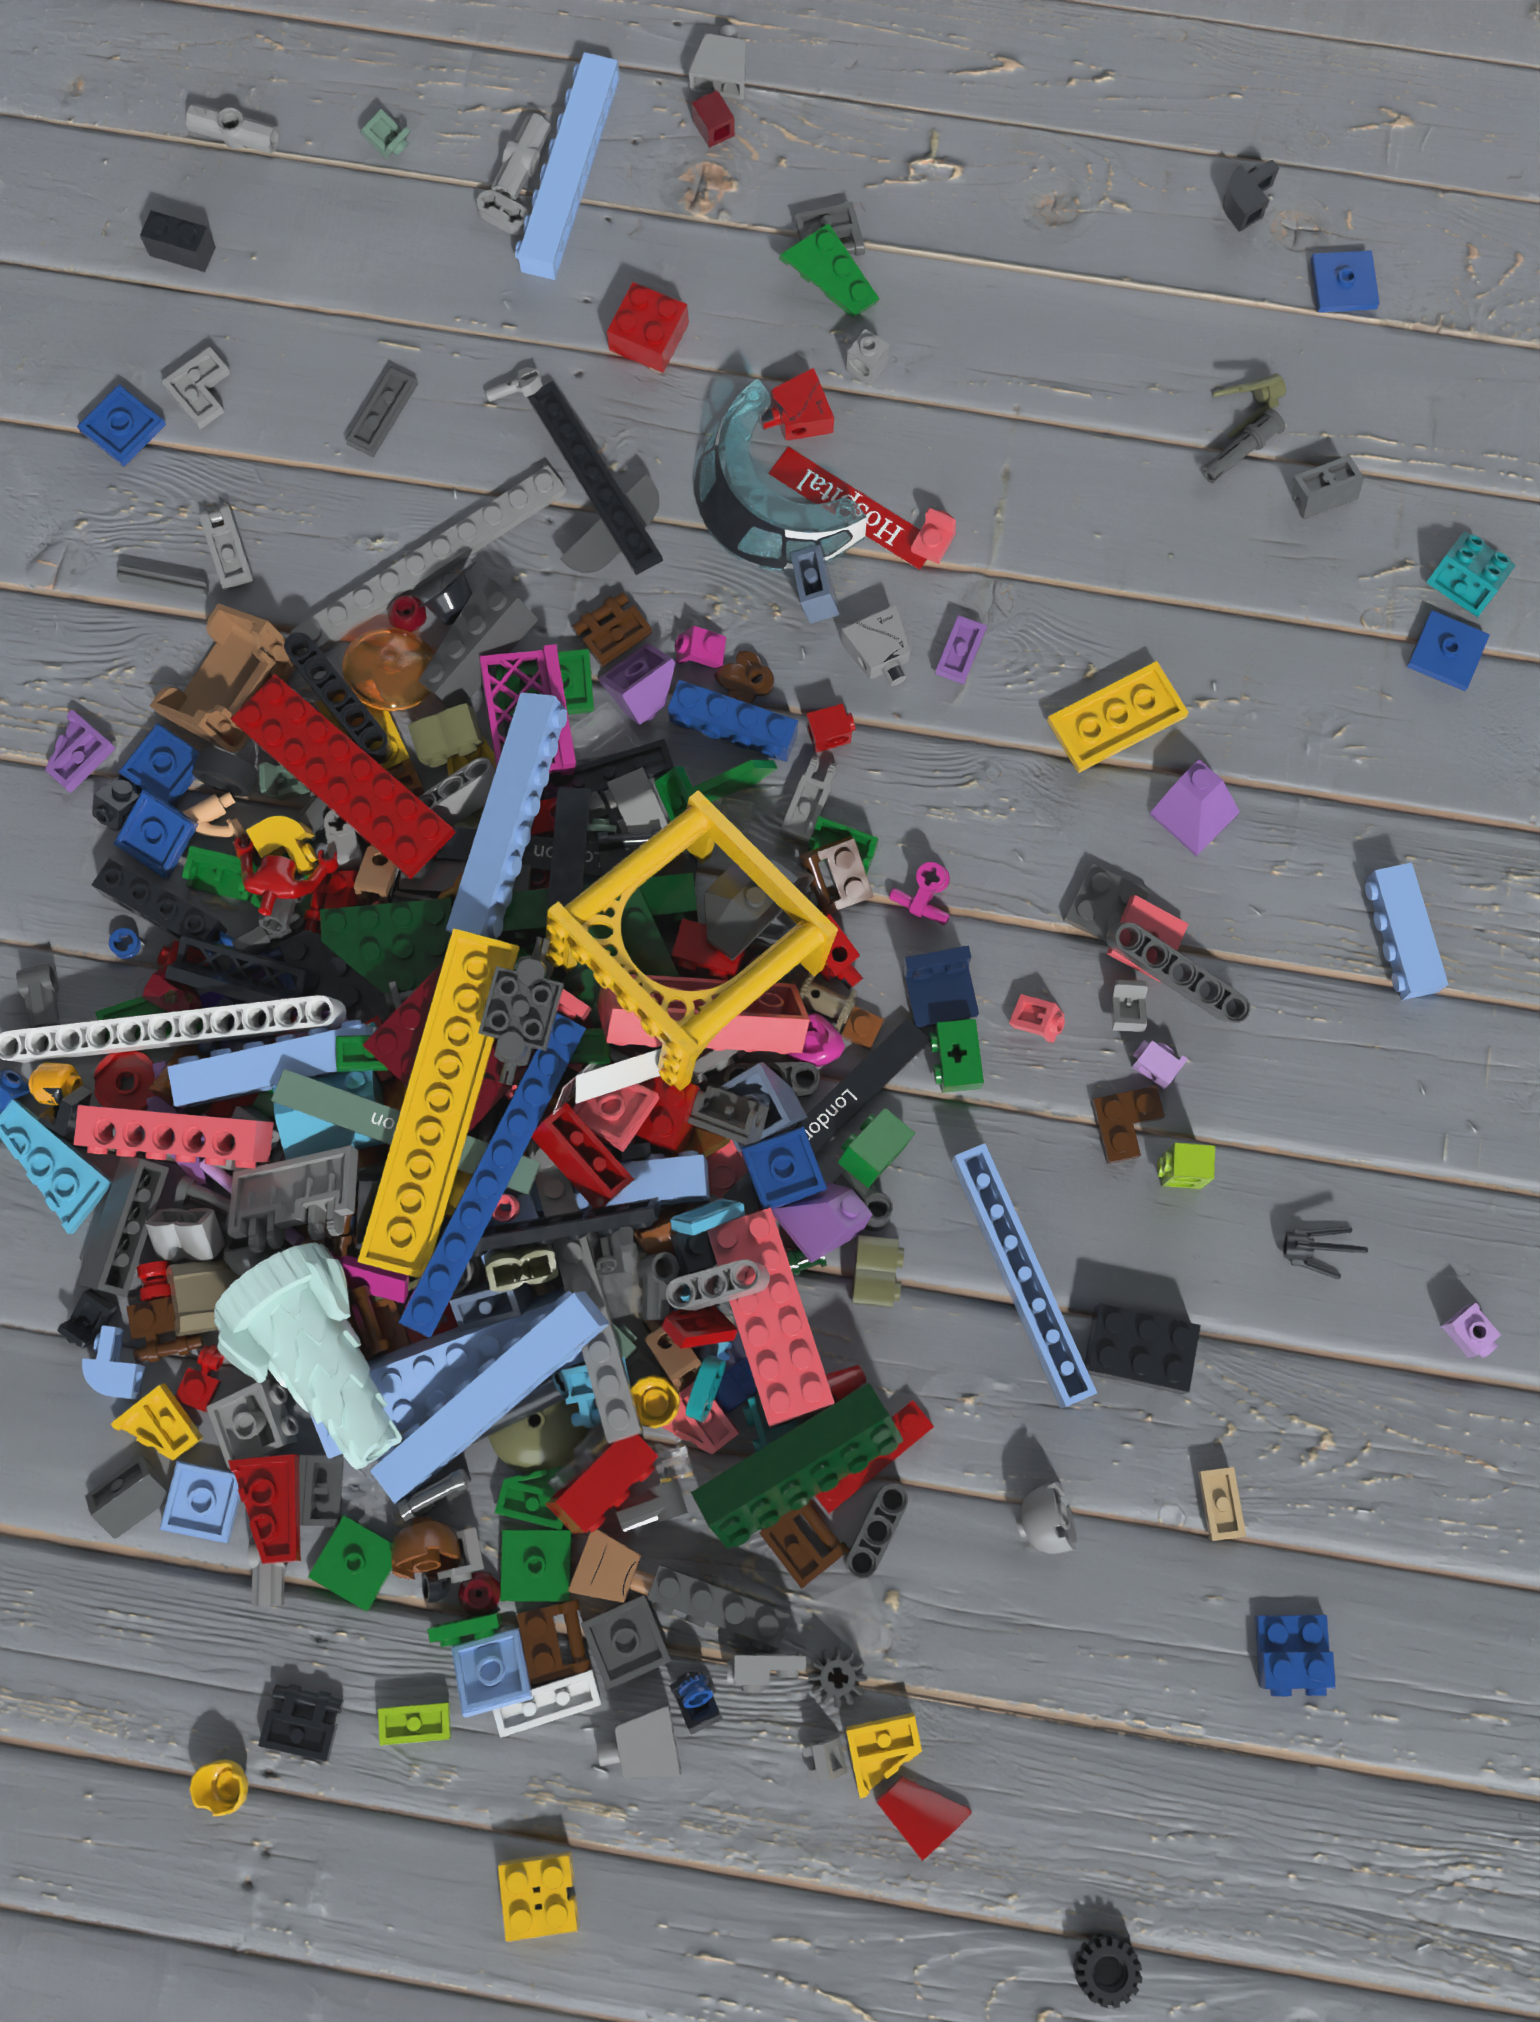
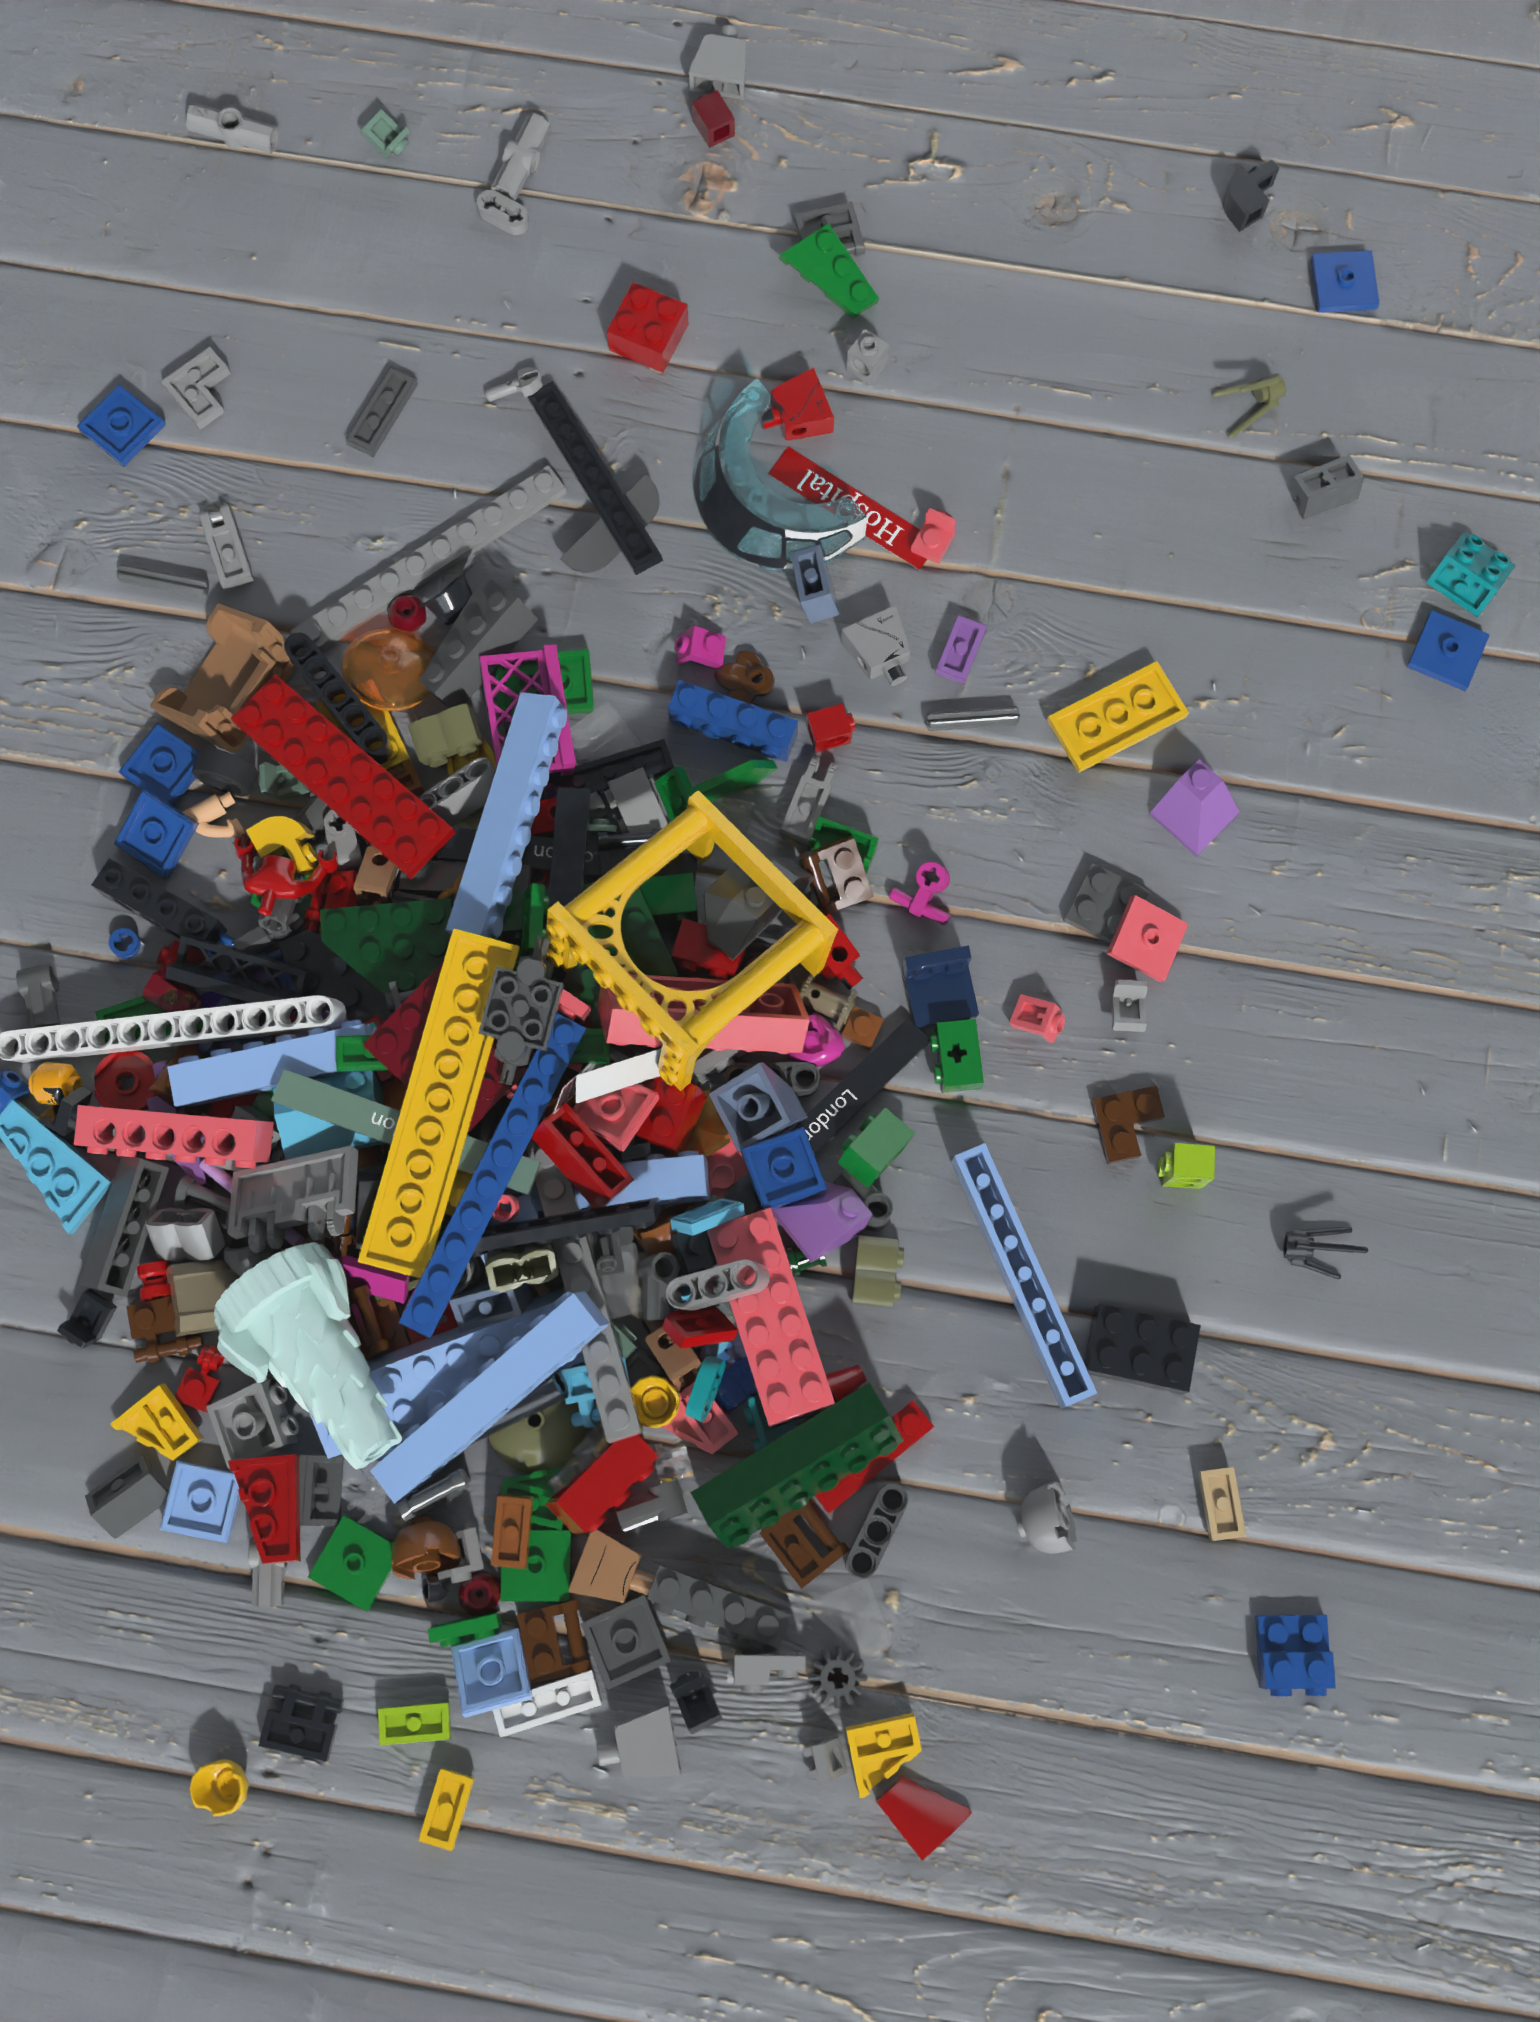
medium lavender wing [45,710,116,793] -> none
light blue brick [82,1326,146,1400] -> none
black bracket [92,775,142,832] -> none
black brick [140,210,216,272] -> none
green hinge [182,846,258,902] -> none
yellow piece [498,1851,580,1942] -> none
light blue brick [515,52,620,280] -> none
reddish brown plate [571,592,652,667] -> none
medium lavender slope [598,643,675,725] -> none
blue bush [678,1675,713,1708] -> none
dark grey hinge [688,1085,769,1145] -> none
black tyre [1074,1933,1143,2008] -> none
dark grey beam [1106,923,1251,1023] -> none
lavender brick [1132,1040,1188,1091] -> none
dark grey pin [1201,409,1286,483] -> none
light blue brick [1365,862,1449,1000] -> none
lavender brick [1441,1302,1501,1358] -> none
none -> yellow plate [418,1768,475,1851]
none -> dark orange plate [491,1493,534,1569]
none -> green plate [520,883,549,956]
none -> dark grey axle [926,706,1020,731]

